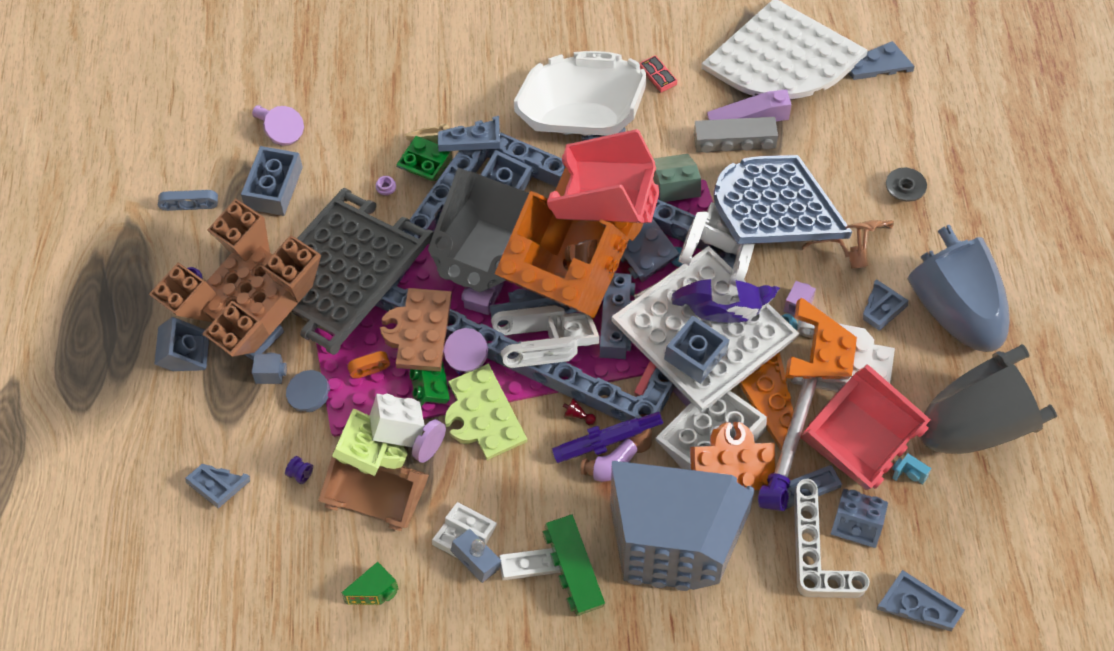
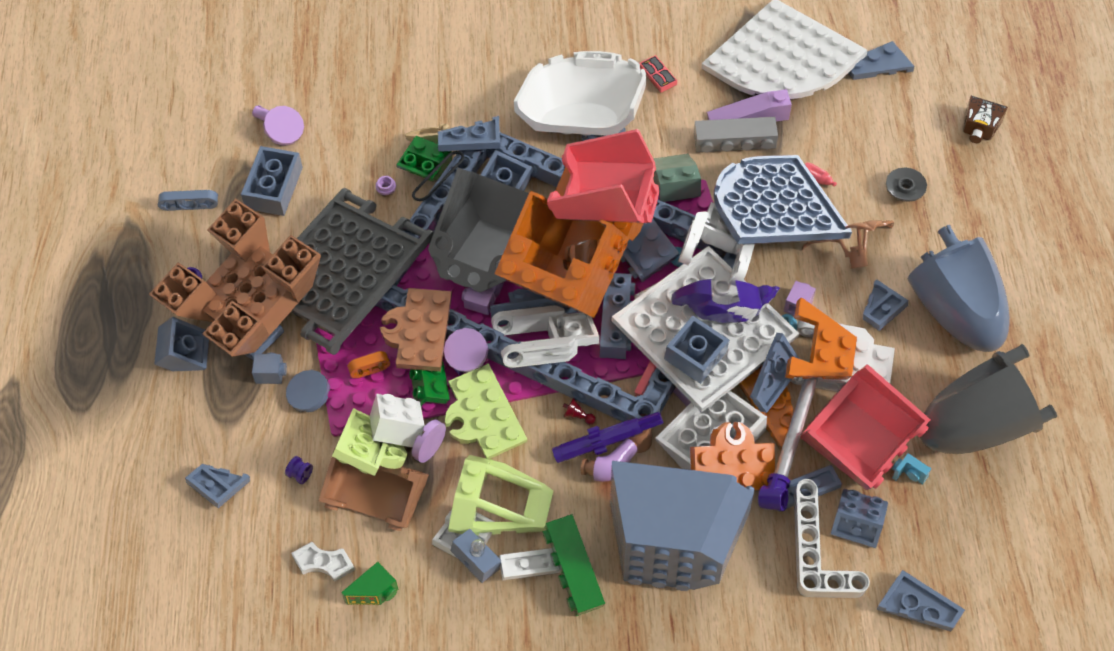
none -> white tile [291,542,355,582]
none -> black piece [412,151,464,201]
none -> yellowish green windscreen [448,455,553,536]
none -> sand blue wing [750,332,800,413]
none -> coral piece [805,162,837,187]
none -> reddish brown torso [963,95,1008,144]

